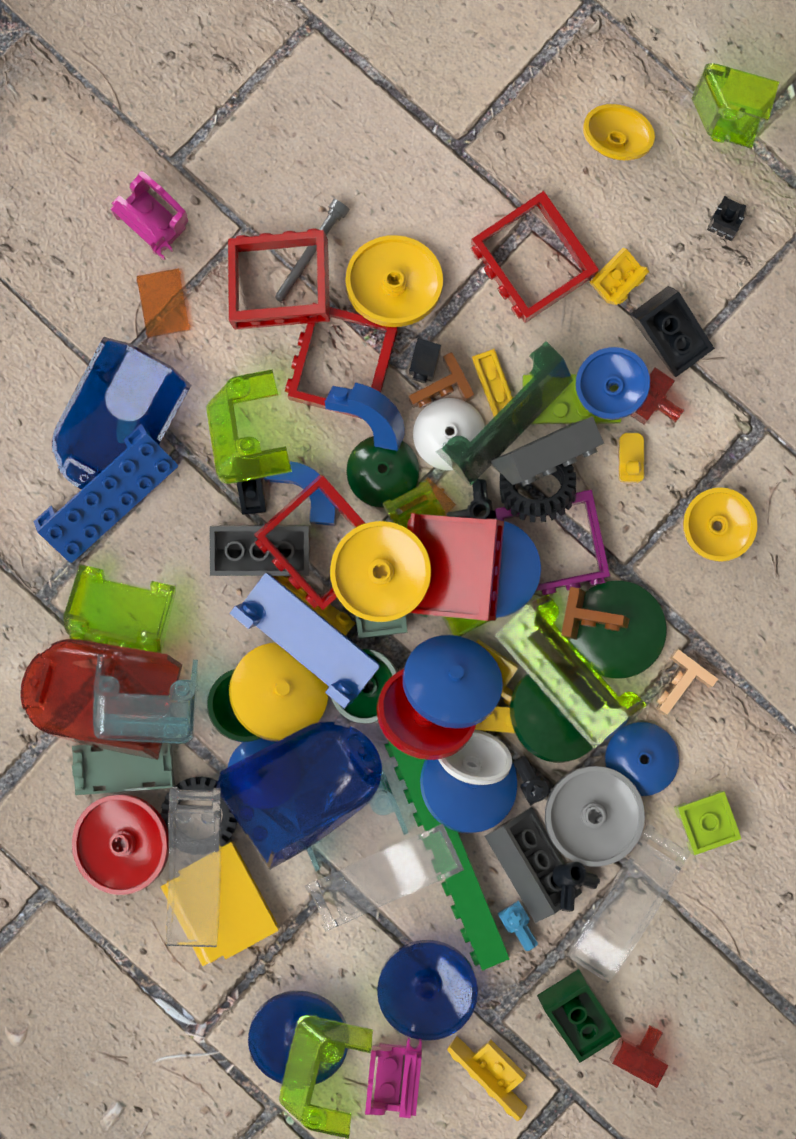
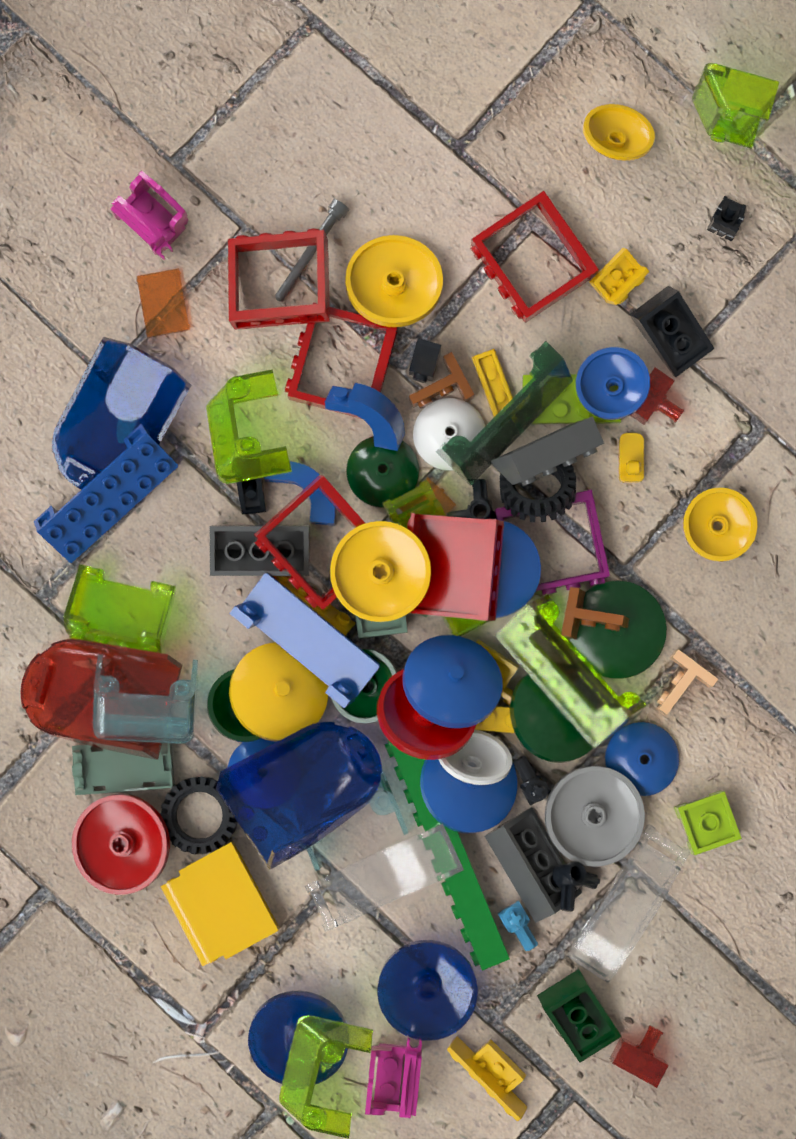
clear windscreen [166,787,221,947] -> none

